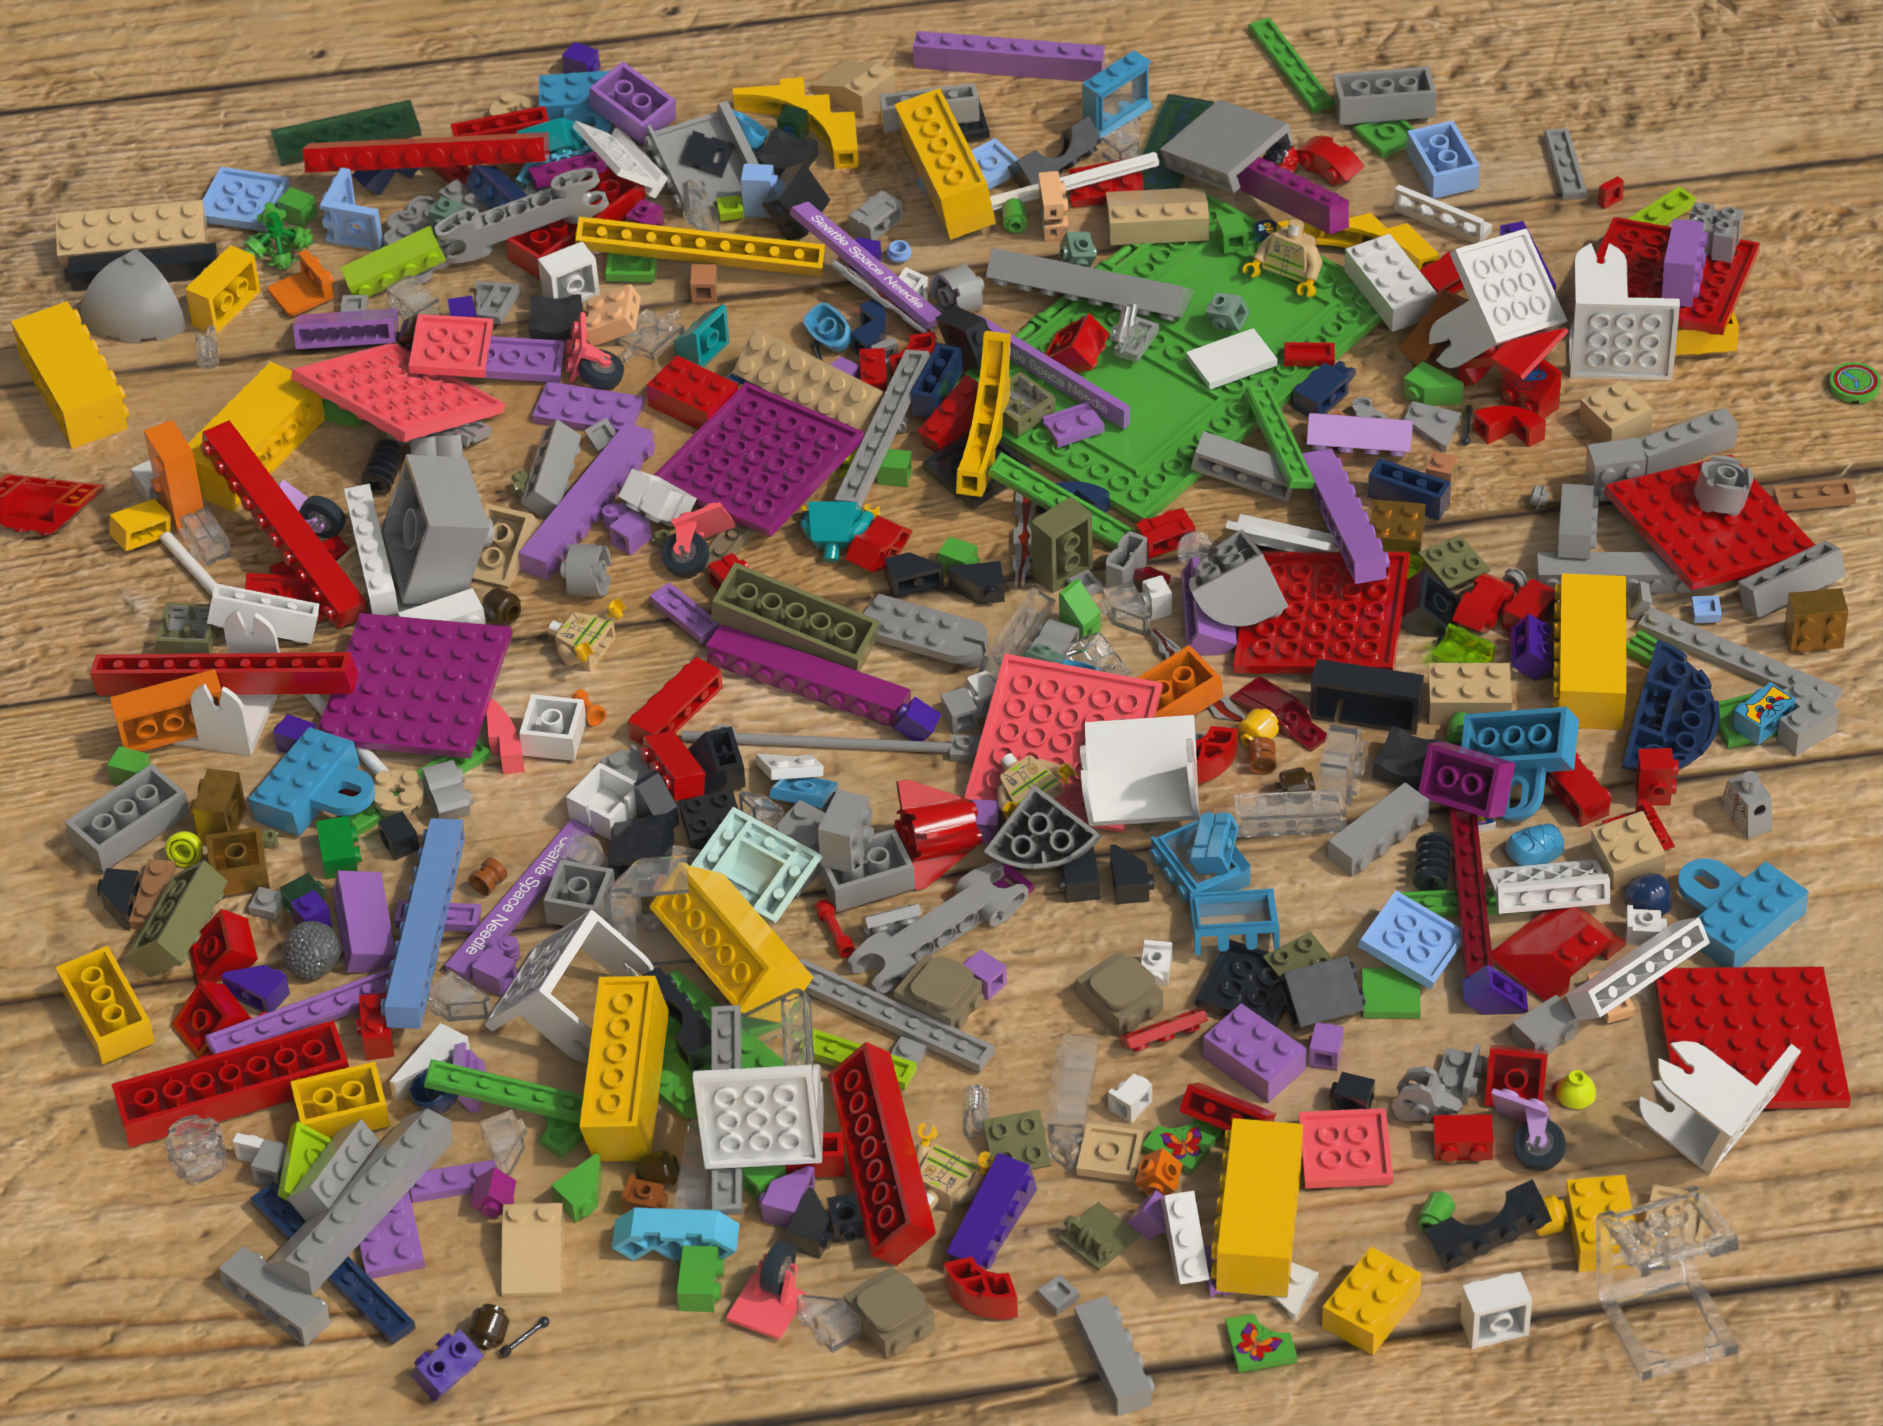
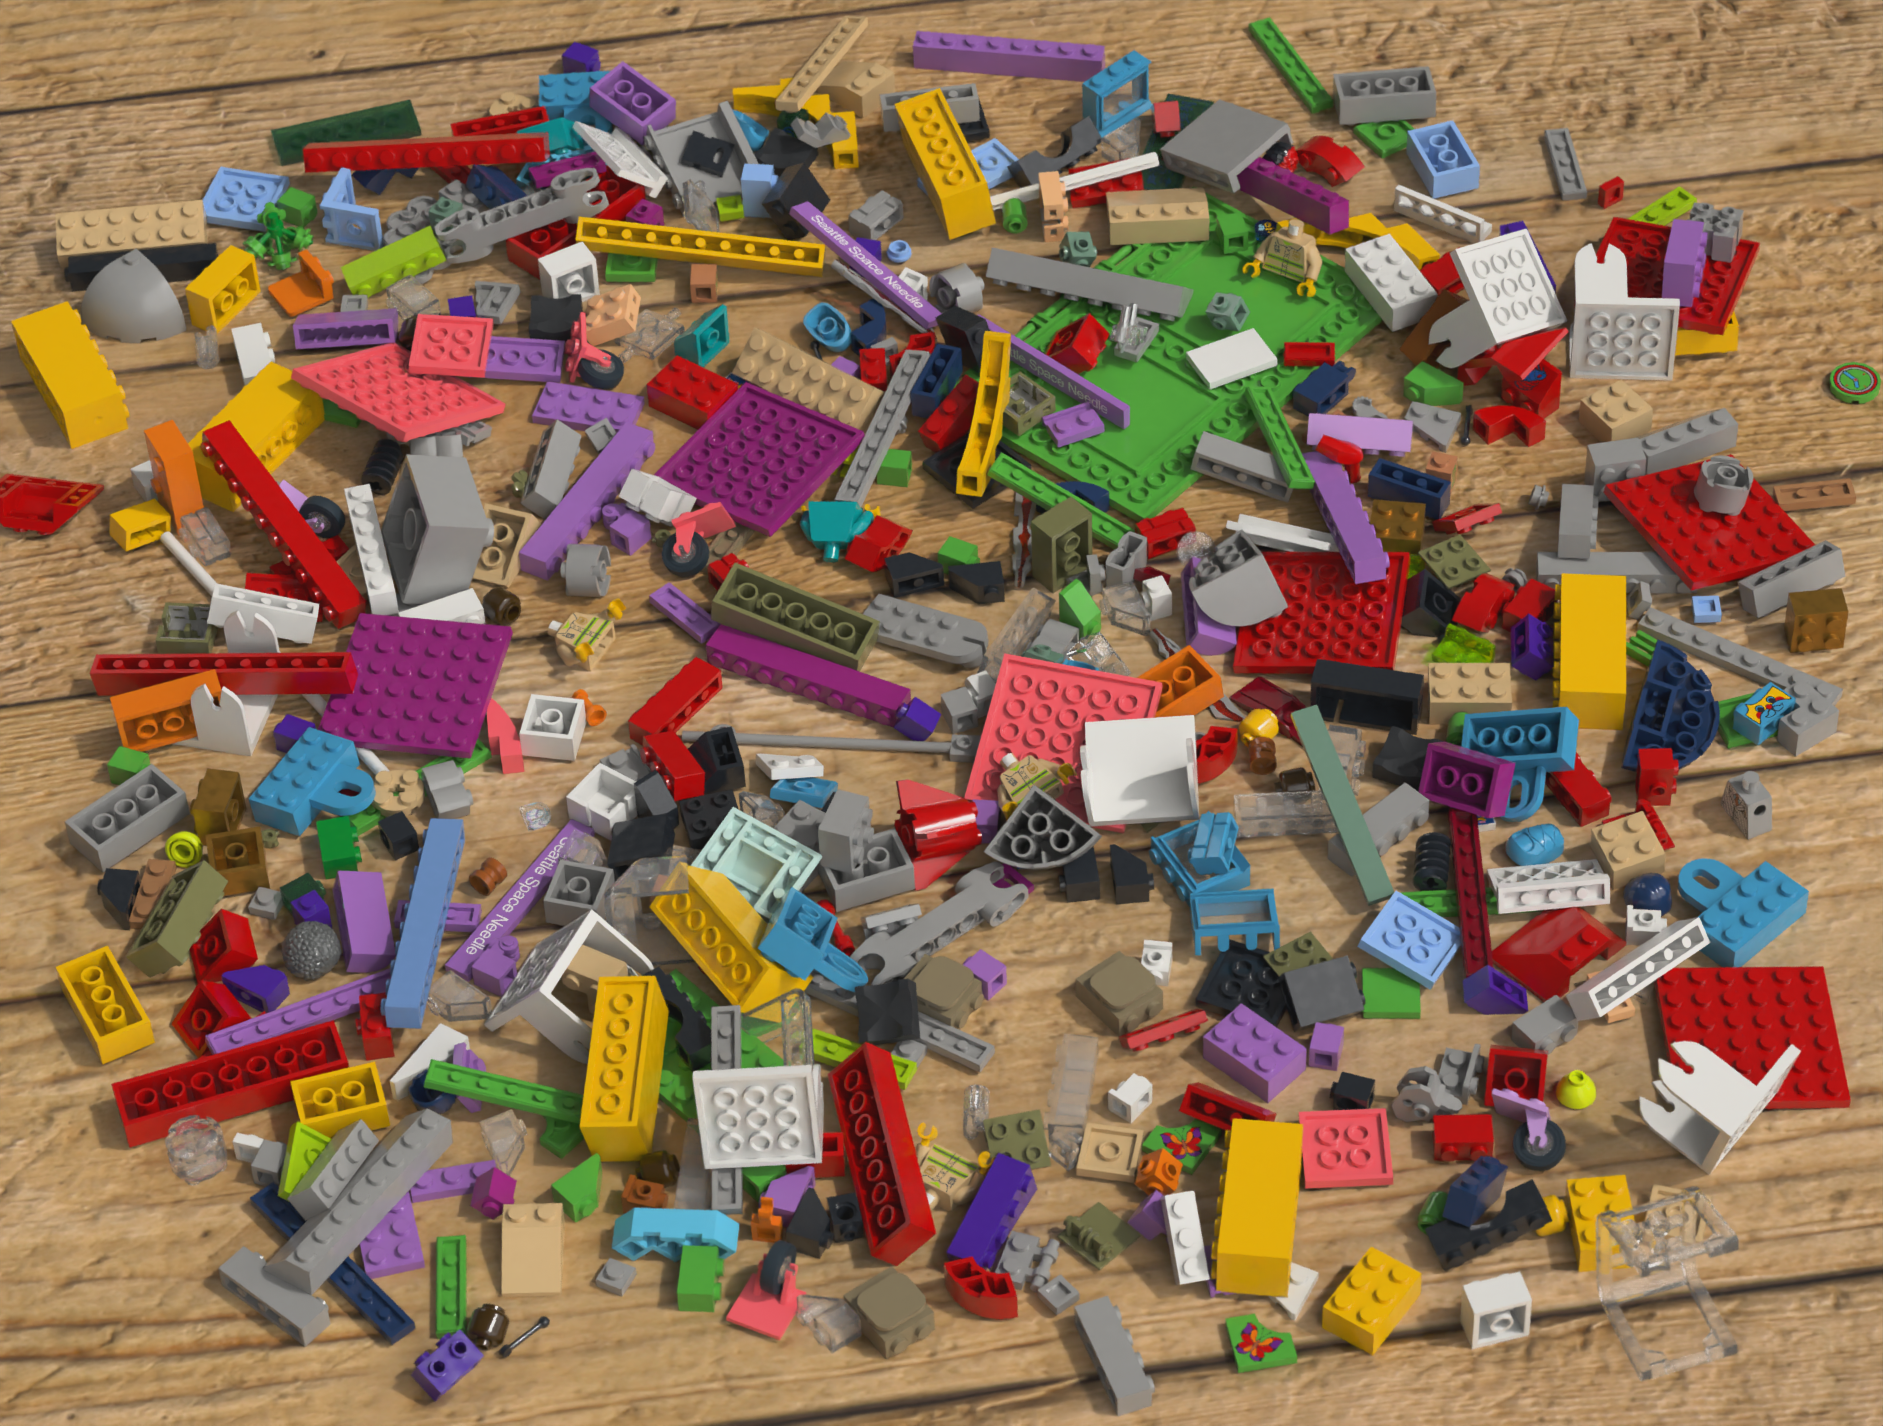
none -> white brick [231,323,275,386]
none -> bright green tile [436,1235,467,1339]
none -> clear tile [520,802,551,832]
none -> tan brick [562,944,628,1014]
none -> light grey plate [596,1258,637,1296]
none -> orange plate [751,1197,783,1243]
none -> dark azure brick [758,886,868,992]
none -> tan plate [775,15,868,113]
none -> light grey slope [791,112,851,148]
none -> black brick [855,978,920,1046]
none -> light grey plate [995,1231,1059,1292]
none -> light grey plate [1086,554,1105,592]
none -> slope [1151,101,1180,138]
none -> sand green tile [1291,705,1394,906]
none -> red arm [1316,435,1364,483]
none -> red plate [1432,503,1502,535]
none -> dark blue brick [1442,1156,1508,1227]

